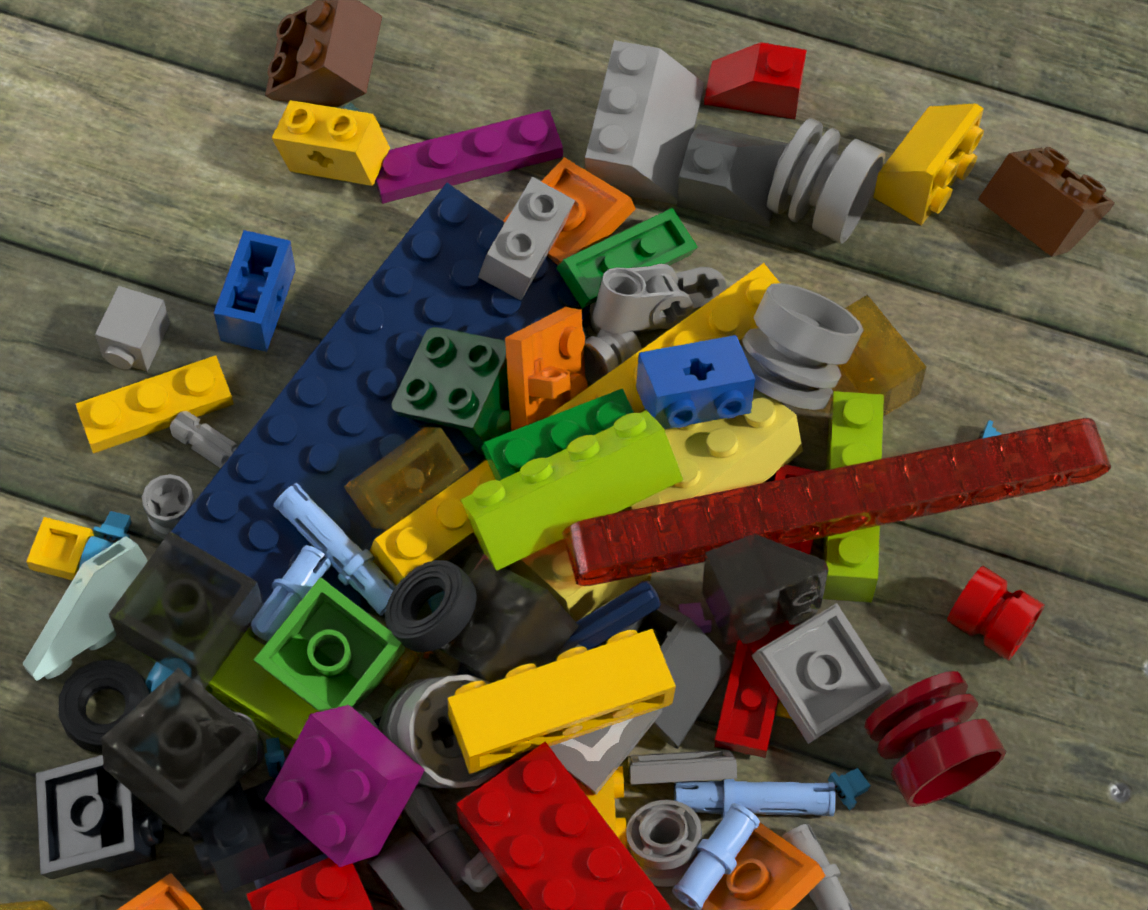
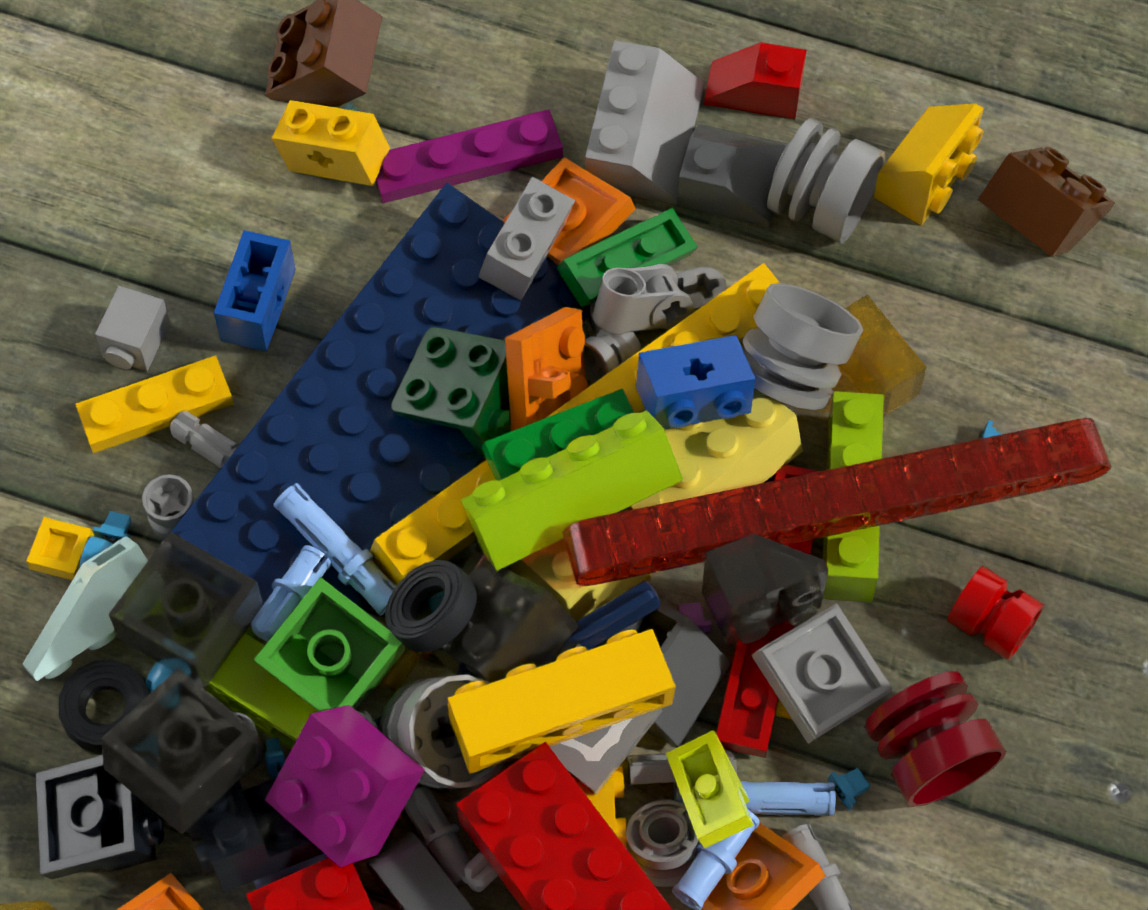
clear yellow brick [344,428,469,530] -> none
none -> neon yellow slope [666,730,753,848]

